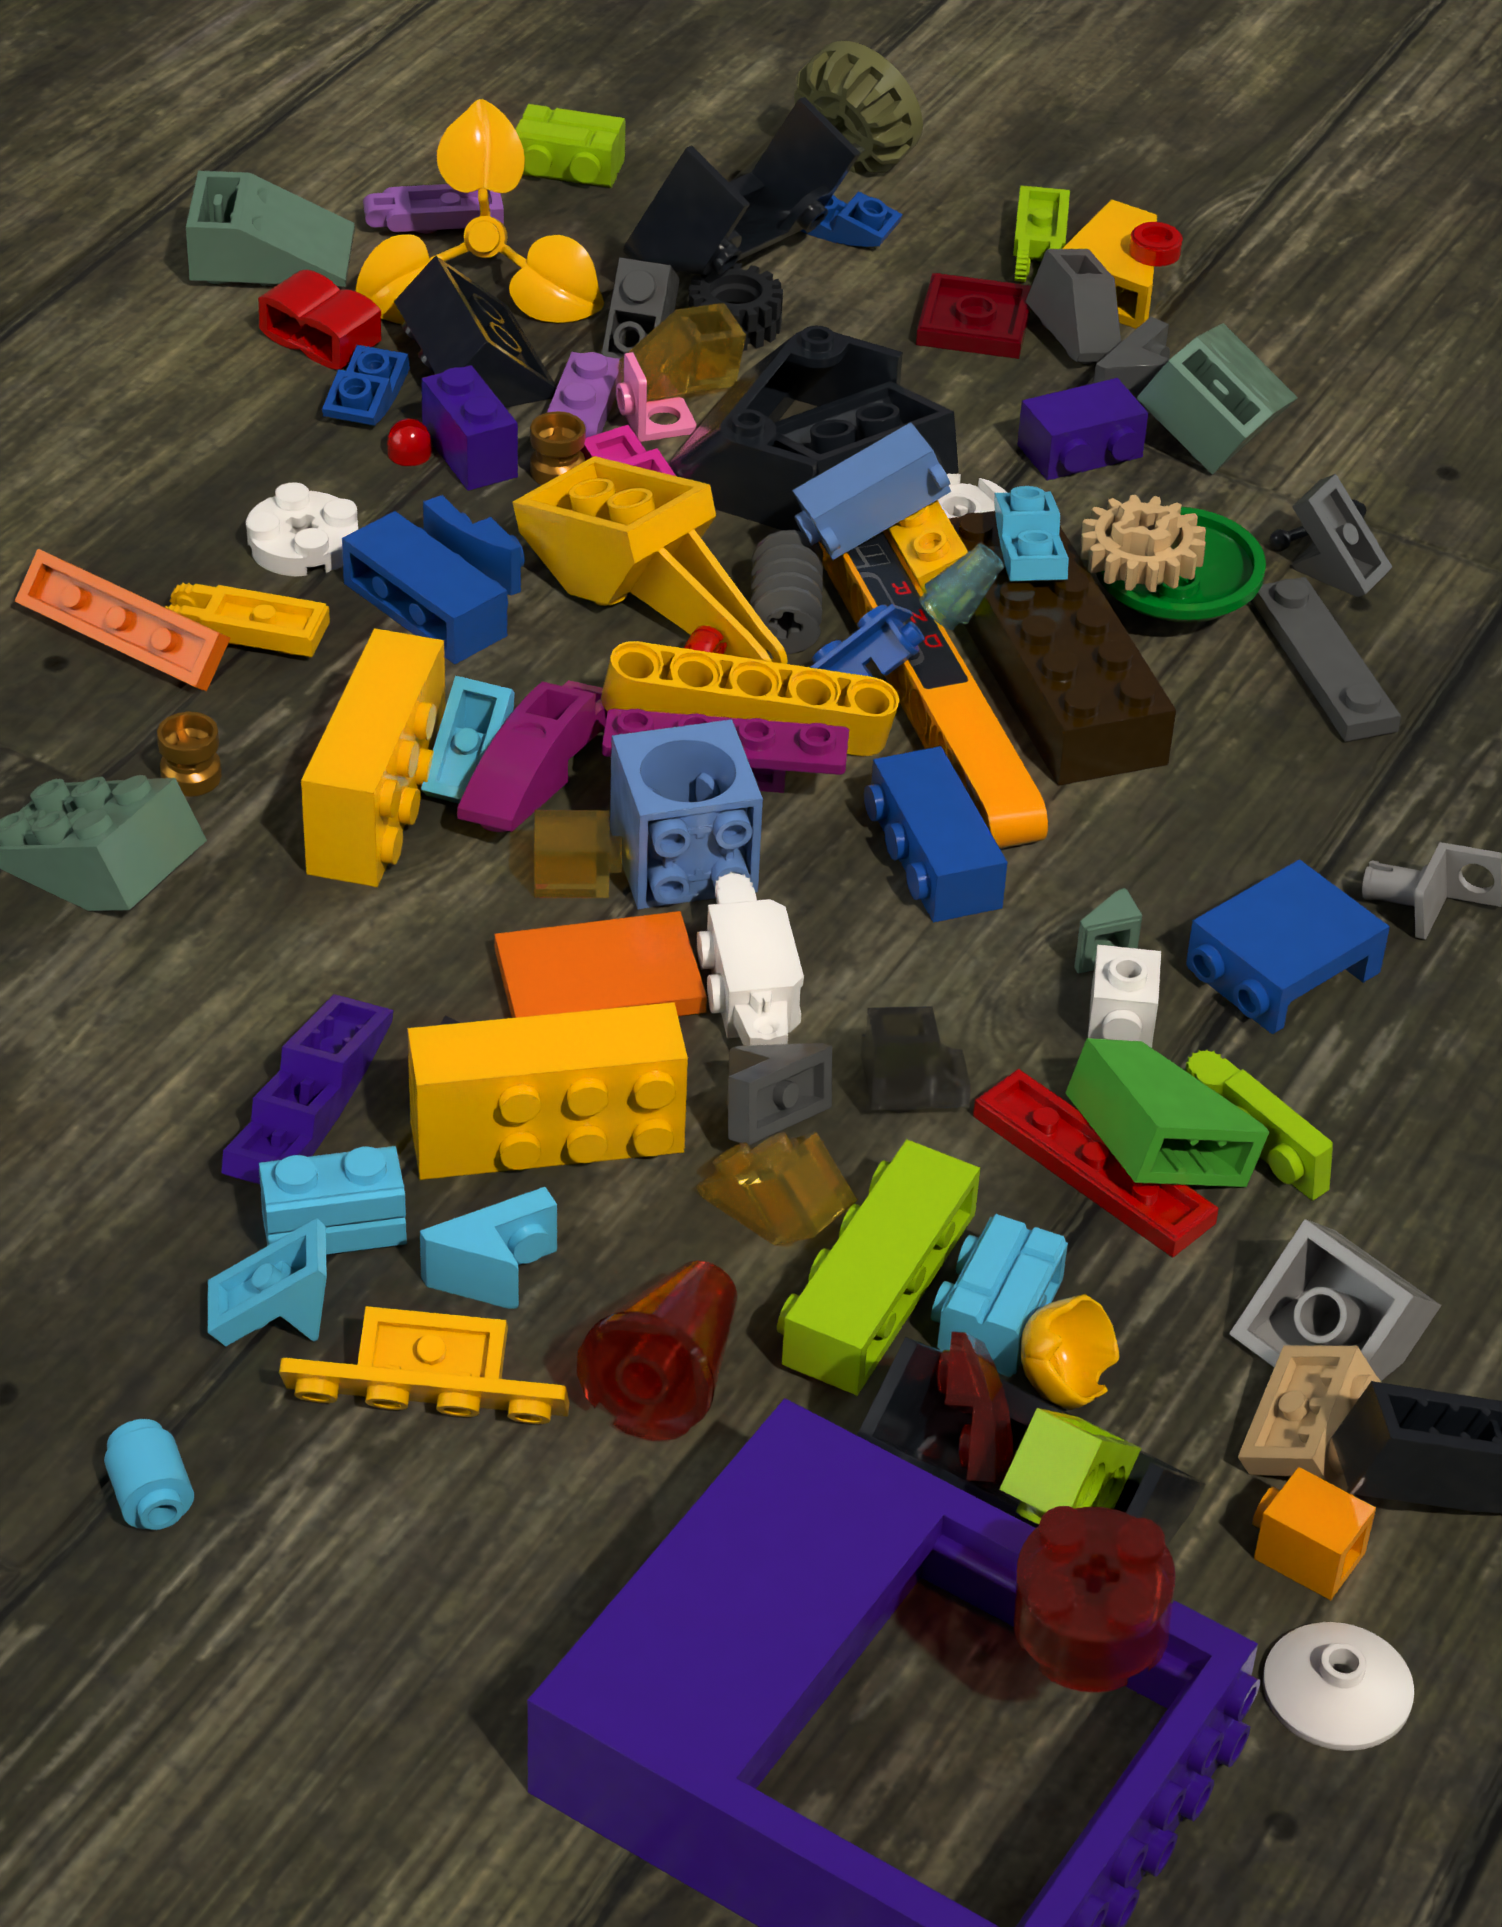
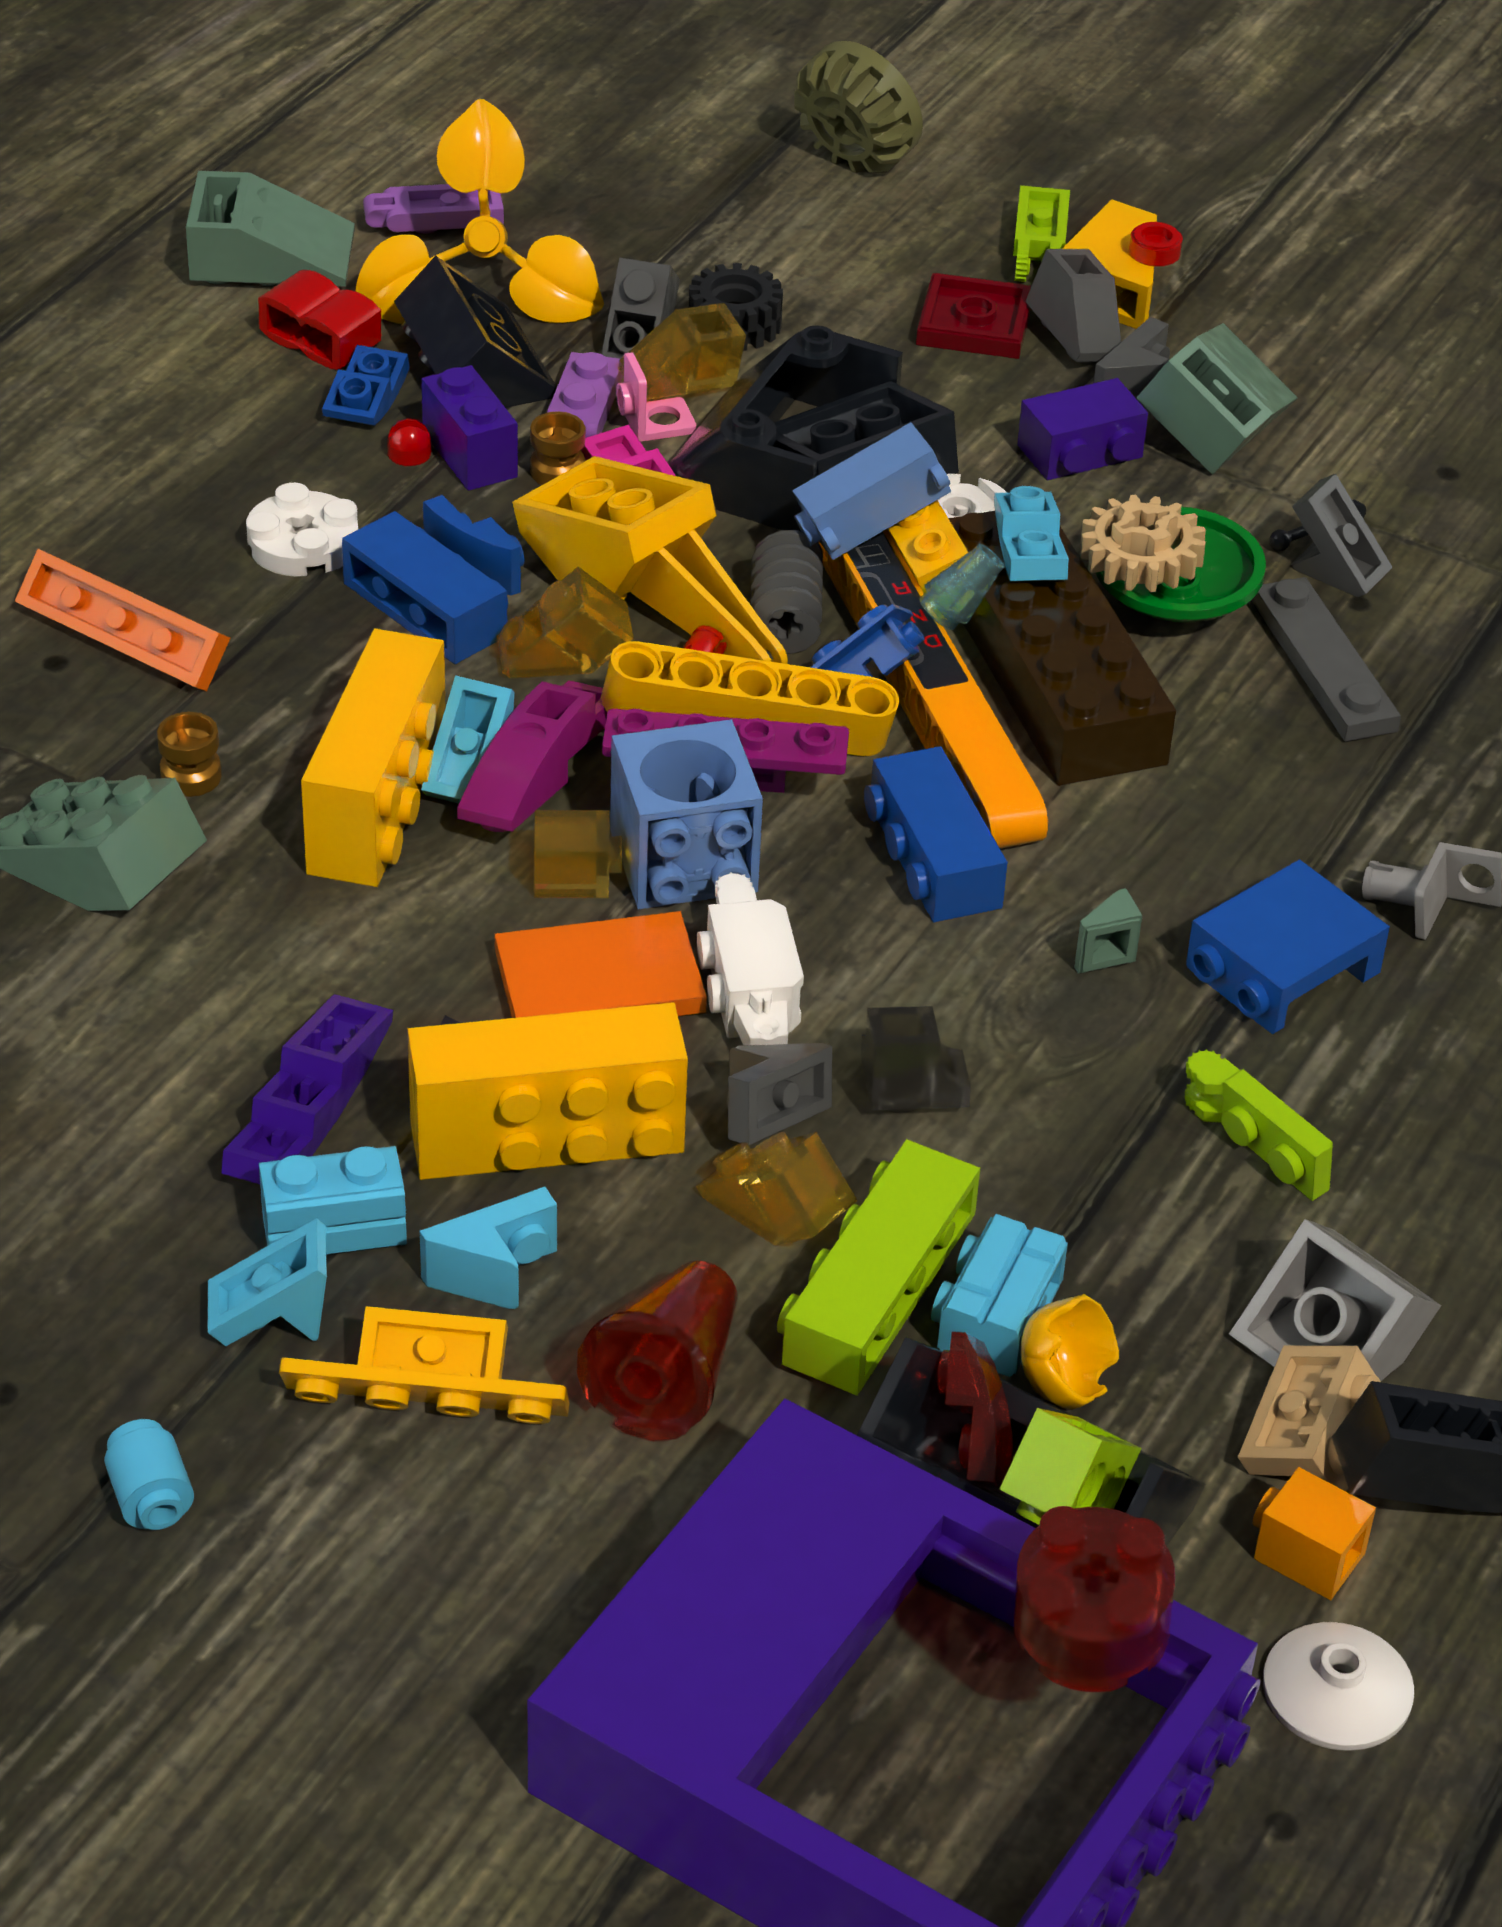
yellow hinge [165,583,330,657] -> none
lime brick [515,104,626,188] -> none
black windscreen [623,97,861,275] -> none
blue slope [801,191,903,247] -> none
red tile [973,1069,1219,1258] -> none
bright green slope [1065,1038,1270,1187] -> none
white brick [1088,944,1161,1048] -> none
none -> clear yellow slope [496,566,634,678]

